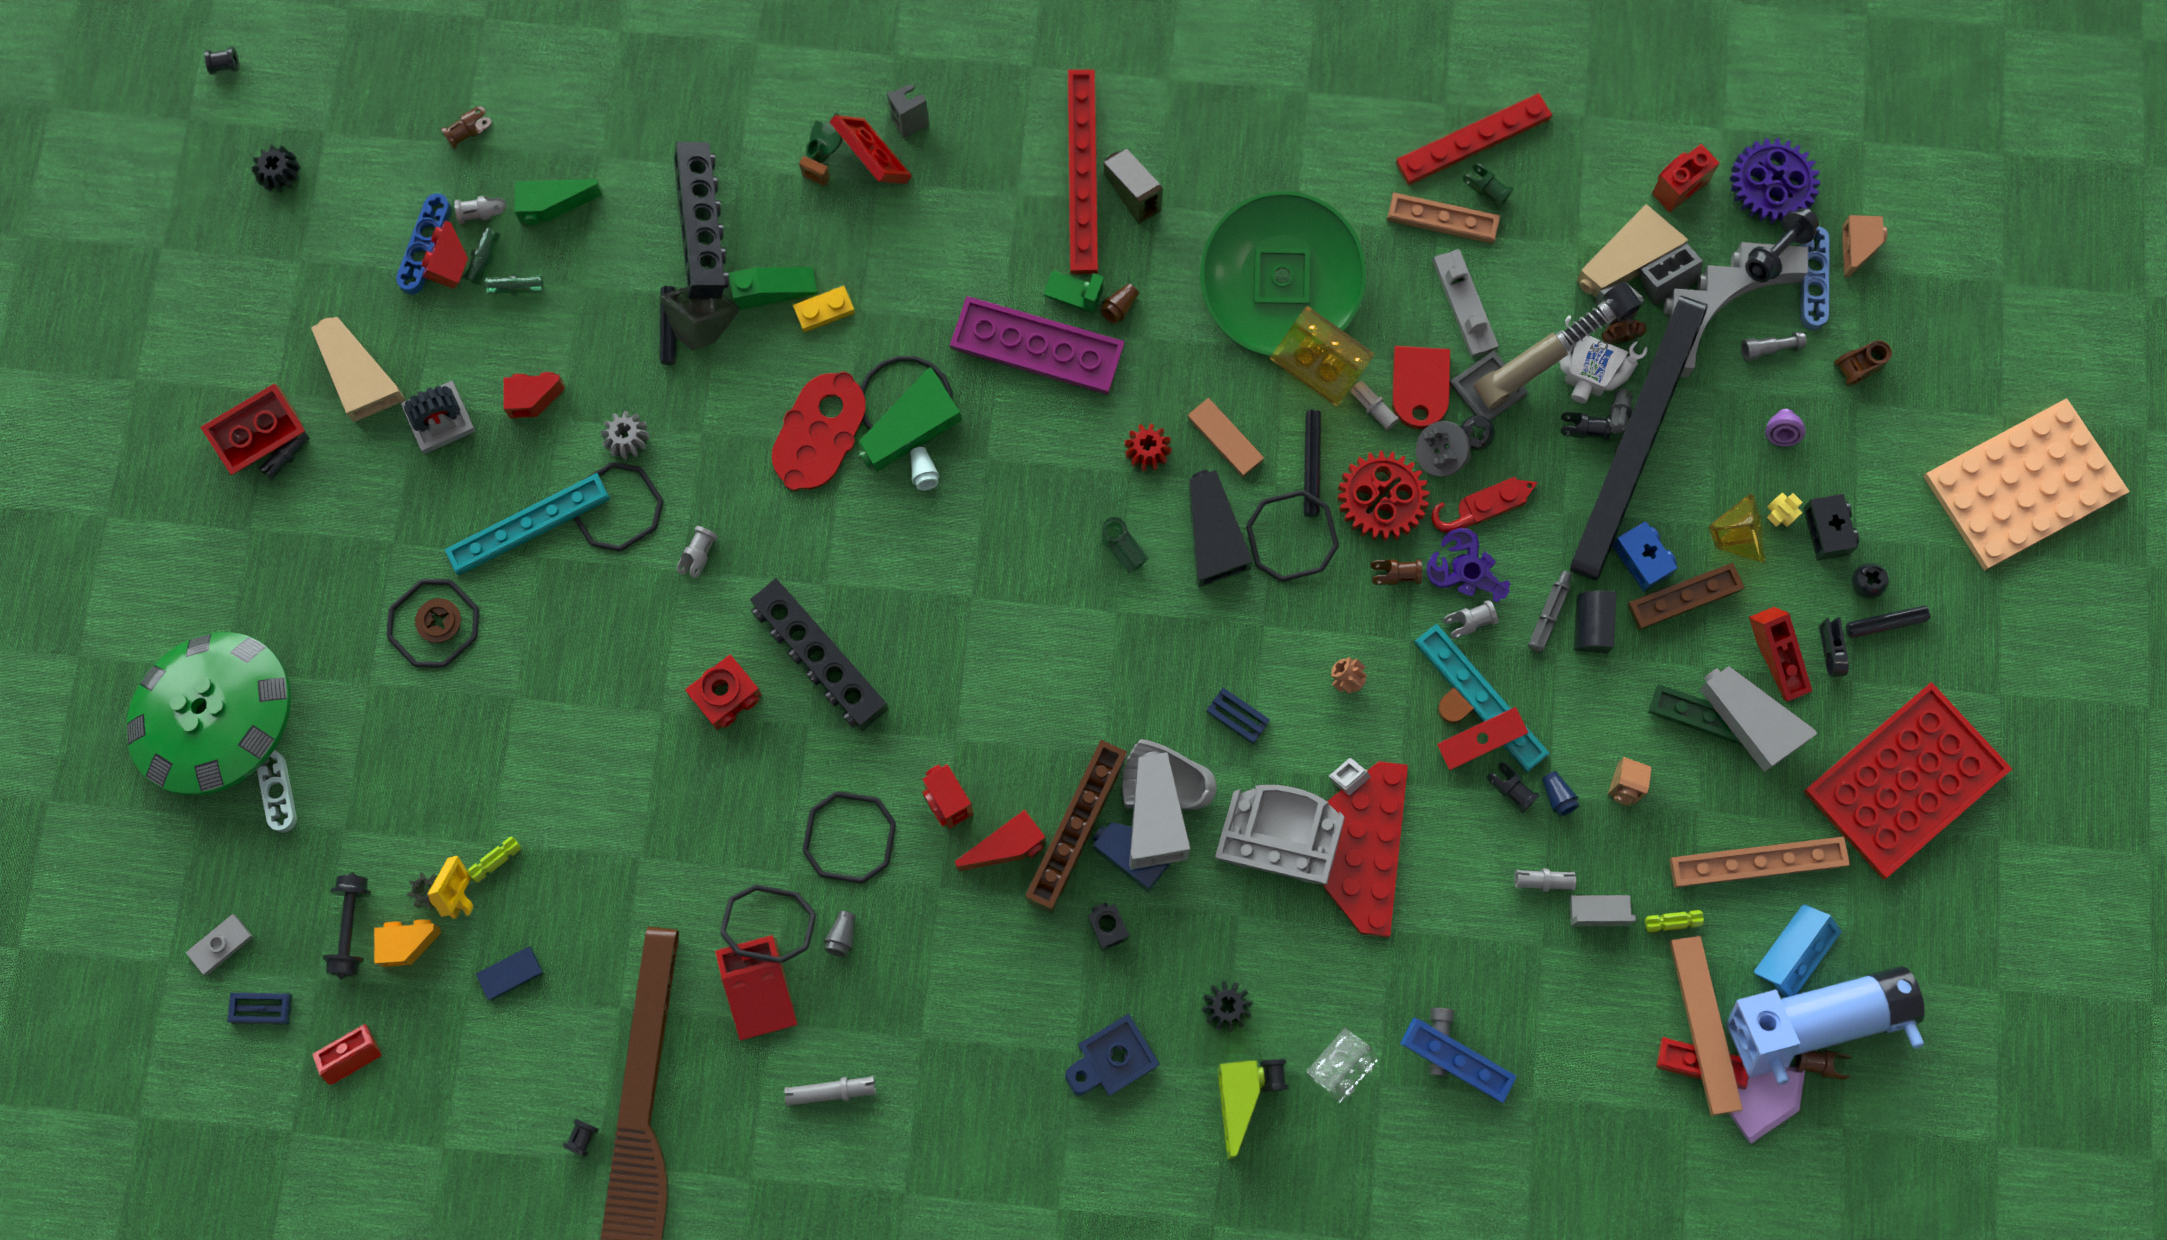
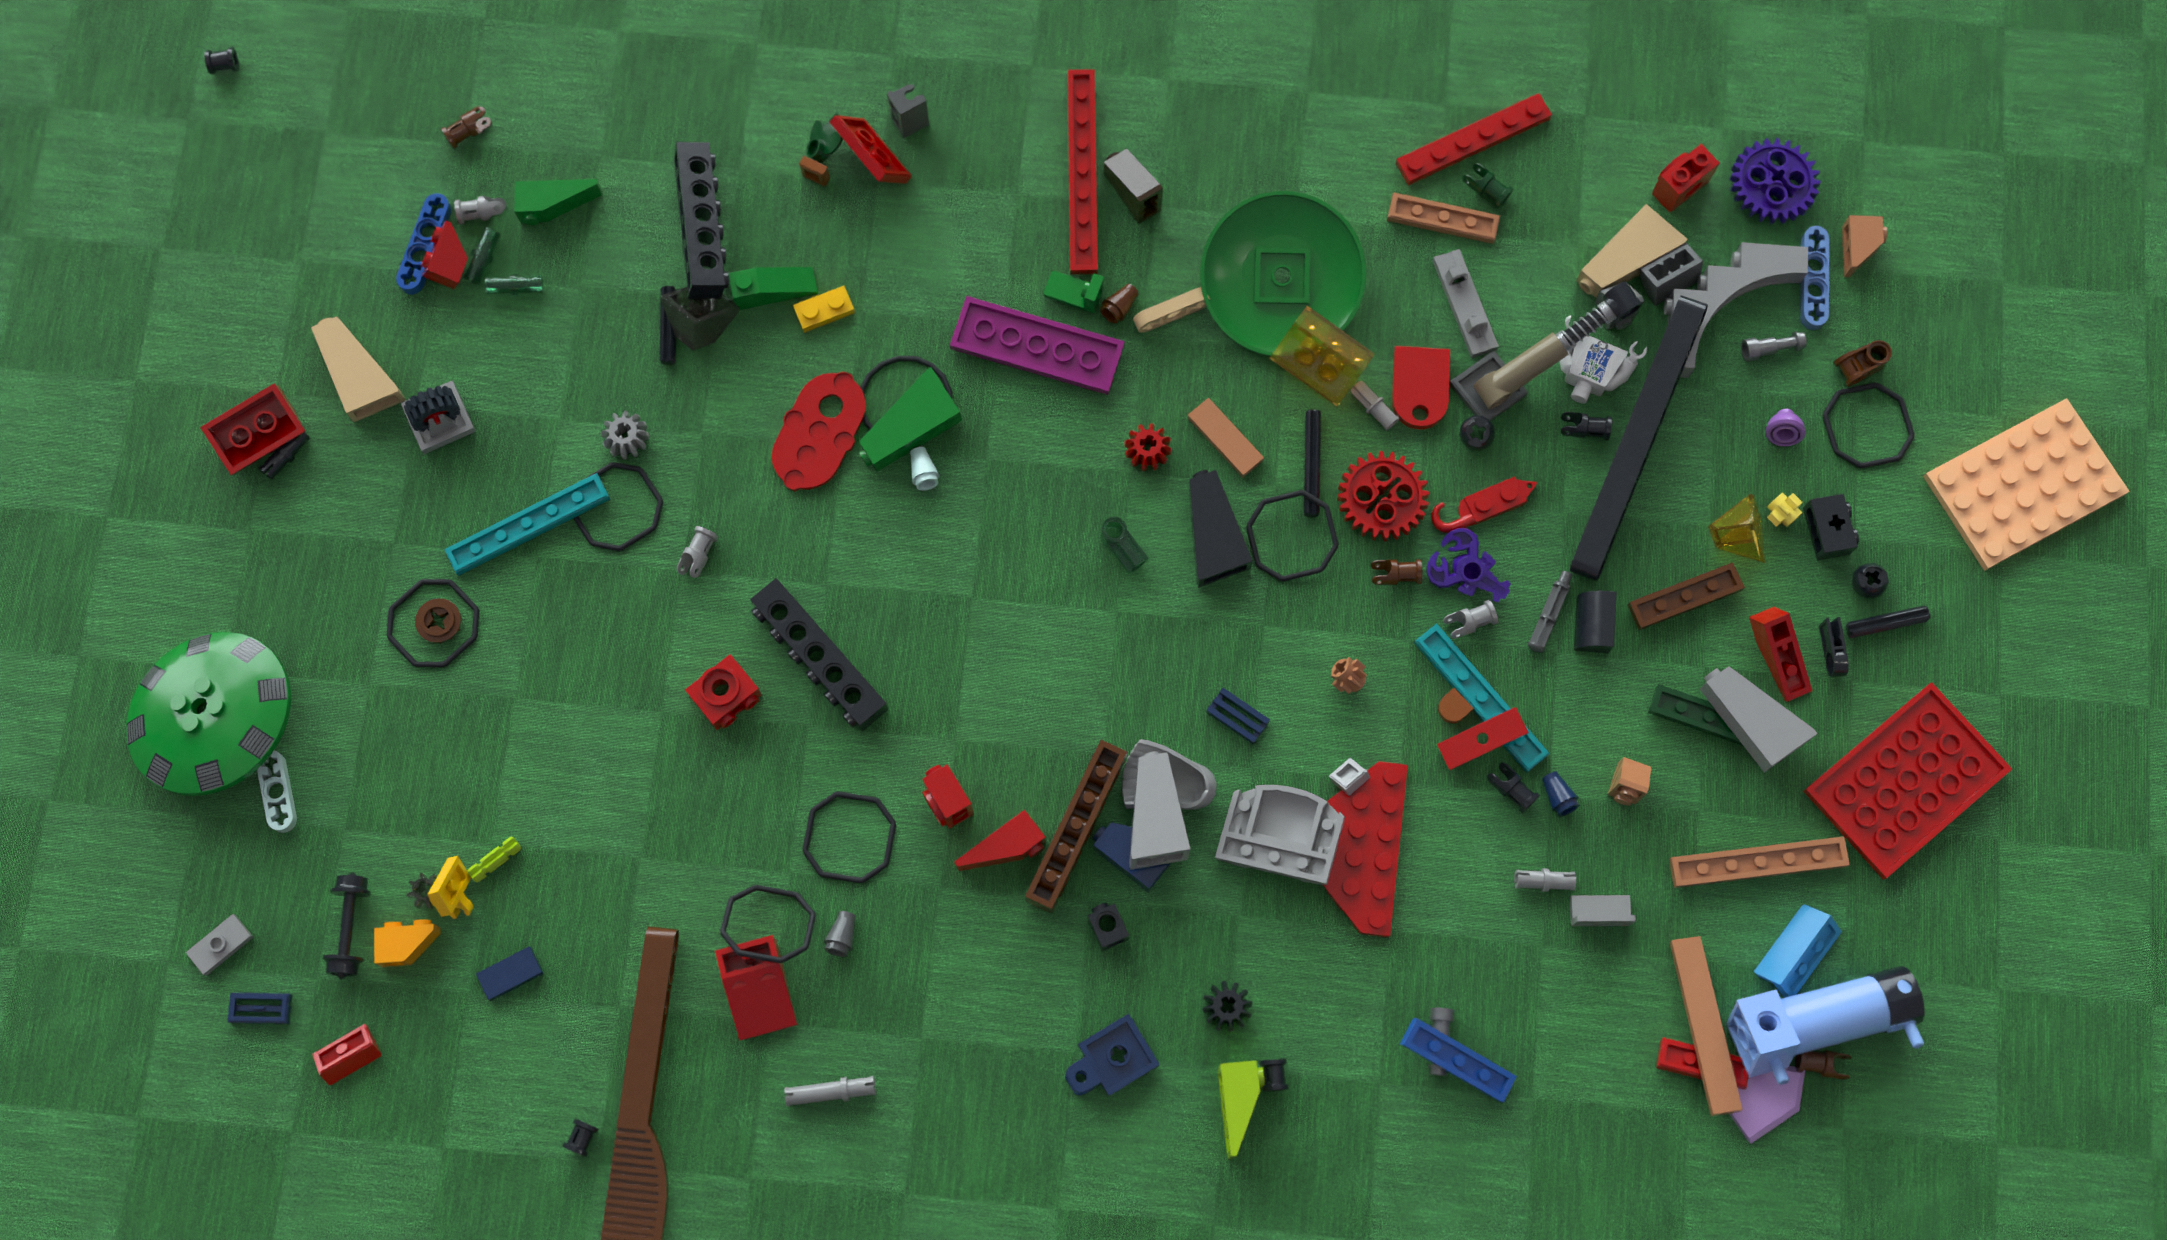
black gear [251,145,301,193] -> none
red slope [503,372,565,418] -> none
clear bracket [1306,1028,1378,1102] -> none
dark grey plate [1416,421,1471,477] -> none
reddish brown gear [1601,320,1647,344] -> none
dark grey axle [1609,389,1633,434] -> none
blue brick [1612,521,1678,592] -> none
lime axle [1645,910,1704,933] -> none
black piece [1745,208,1819,283] -> none
none -> tan beam [1133,287,1210,333]
none -> black piece [1823,383,1915,468]

